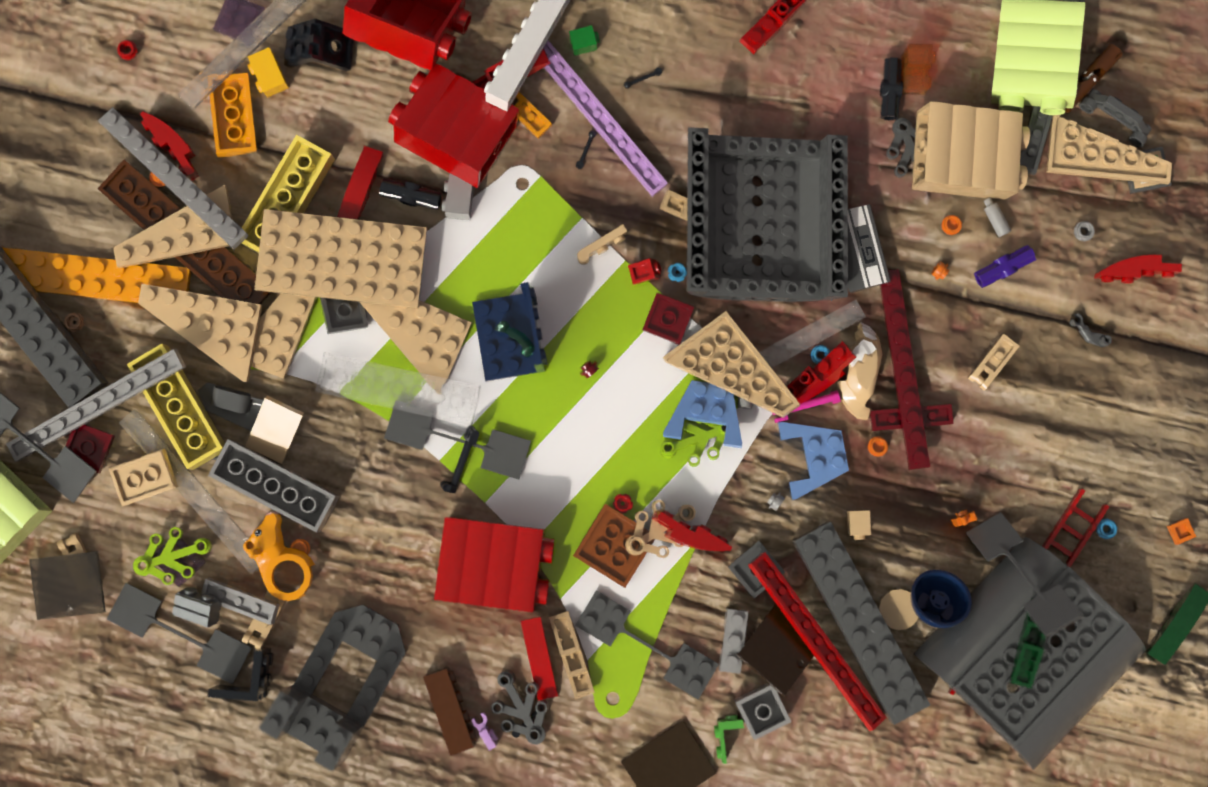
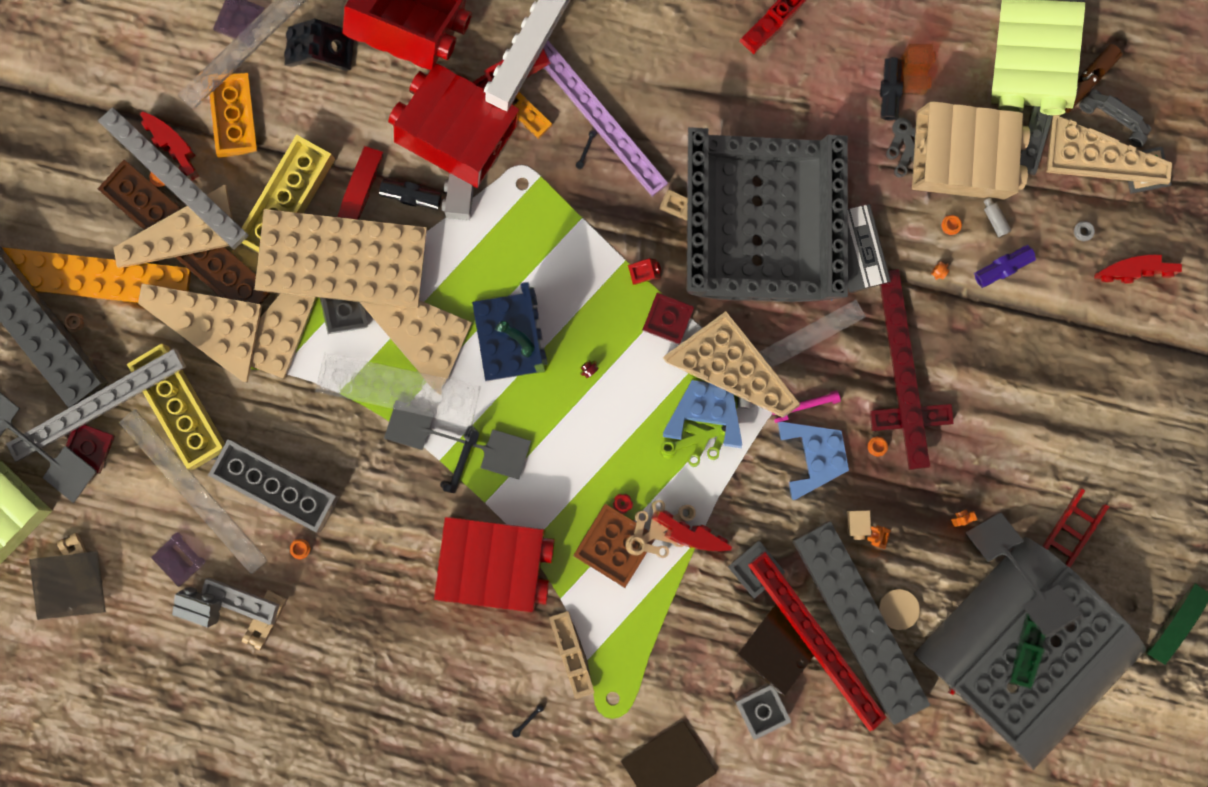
dark grey hinge [107,583,252,684] -> none
tan tile [109,449,178,506] -> none
red plate [117,40,138,60] -> none
lime plant [133,527,212,585] -> none
dark grey panel [198,382,264,431] -> none
black bracket [207,647,274,701] -> none
light orange animal [243,511,315,601] -> none
tile [245,395,304,464] -> none
yellow piece [247,47,289,98] -> none
dark grey bracket [258,605,406,771] -> none
reddish brown brick [423,667,477,756] -> none
lavender plate [471,712,498,751] -> none
dark grey plant [491,670,549,745] -> none
red slope [521,616,558,701] -> none
green brick [569,25,600,56] -> none
dark grey hinge [575,590,719,700] -> none
tan plate [577,225,627,265] -> none
black hinge [624,68,662,89] -> none
dark azure plate [668,262,687,282] -> none
bright green bracket [714,714,744,764] -> none
light grey arch [718,608,748,674] -> none
light grey plate [767,492,785,511] -> none
red slope [787,341,856,404] -> none
dark azure plate [811,345,830,364] -> none
tan animal [836,322,883,420] -> none
dark blue piece [910,570,972,628] -> none
tan plate [968,334,1020,390] -> none
dark grey arm [1070,313,1112,347] -> none
dark azure plate [1096,519,1117,539] -> none
orange plate [1167,518,1196,545] -> none
none -> orange plate [867,525,891,549]

